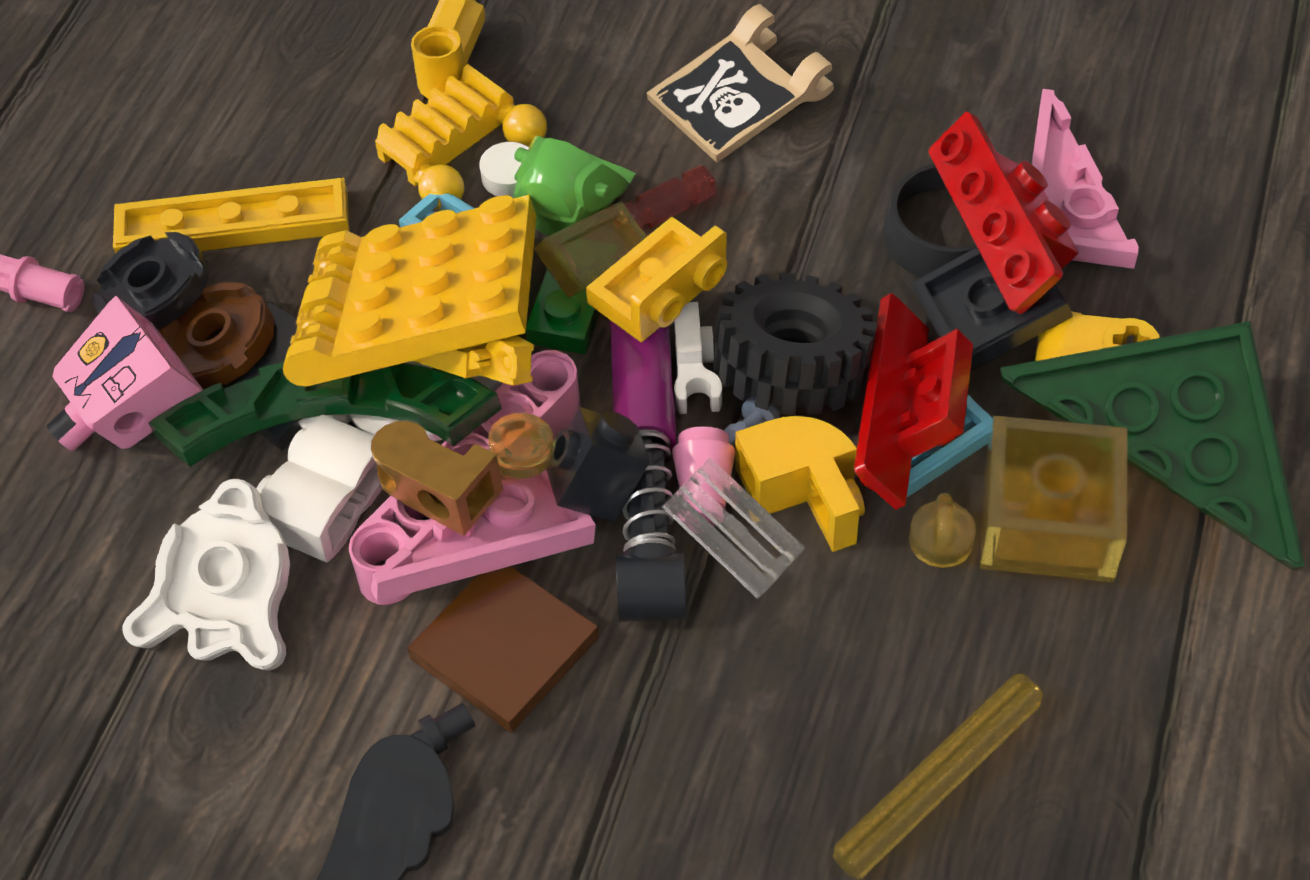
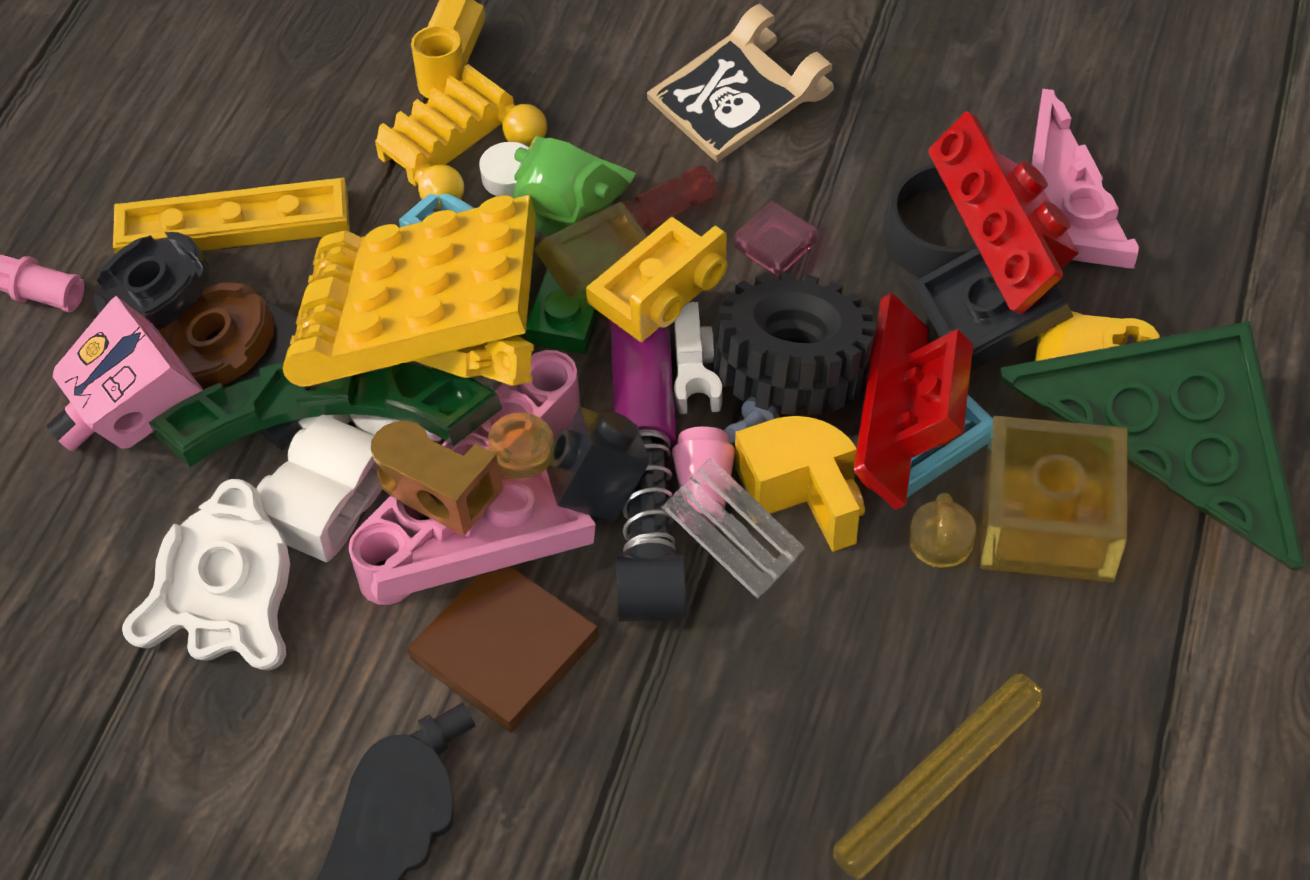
none -> clear pink tile [734,200,817,277]

